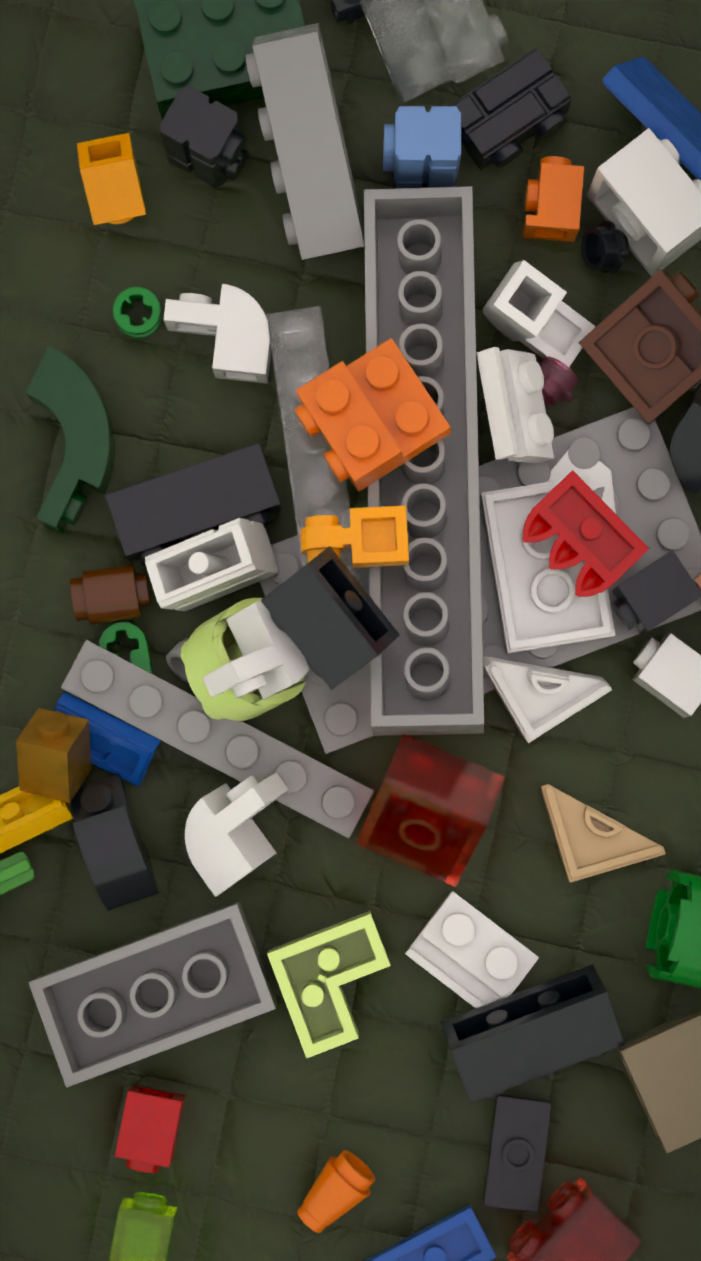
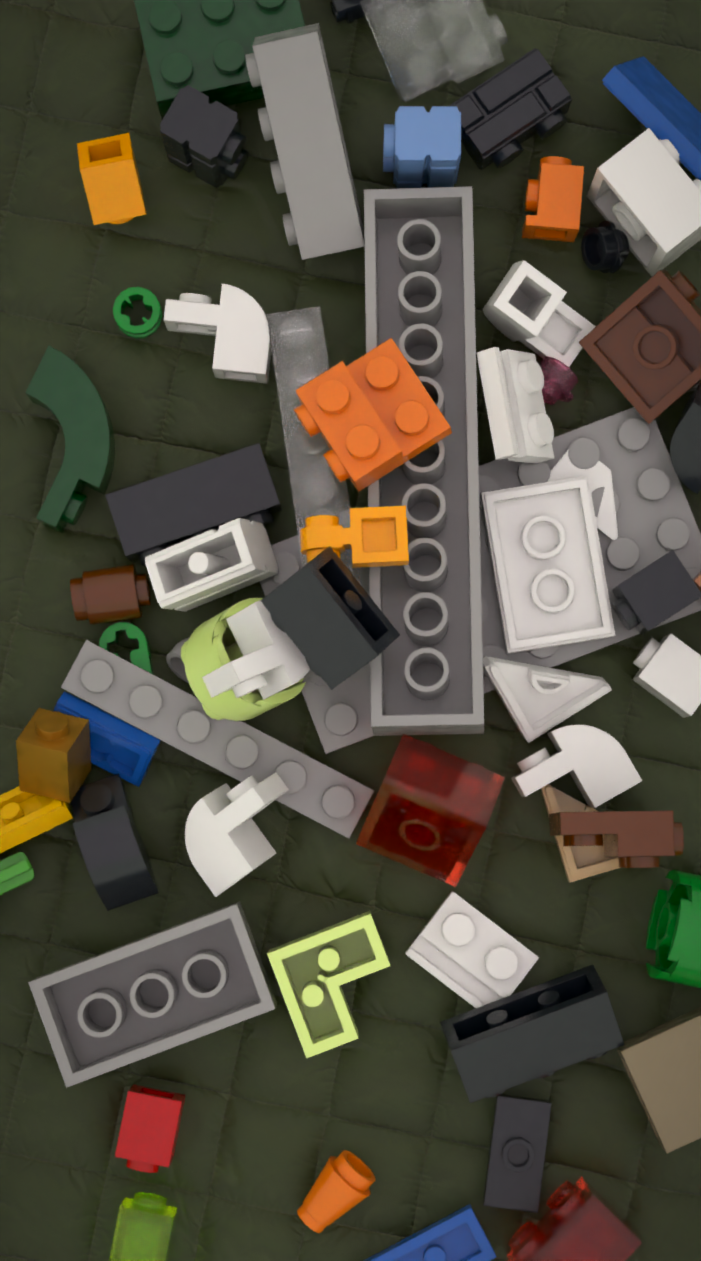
red plate [522,470,650,597] -> none
none -> white brick [511,725,642,808]
none -> reddish brown plate [549,810,684,868]

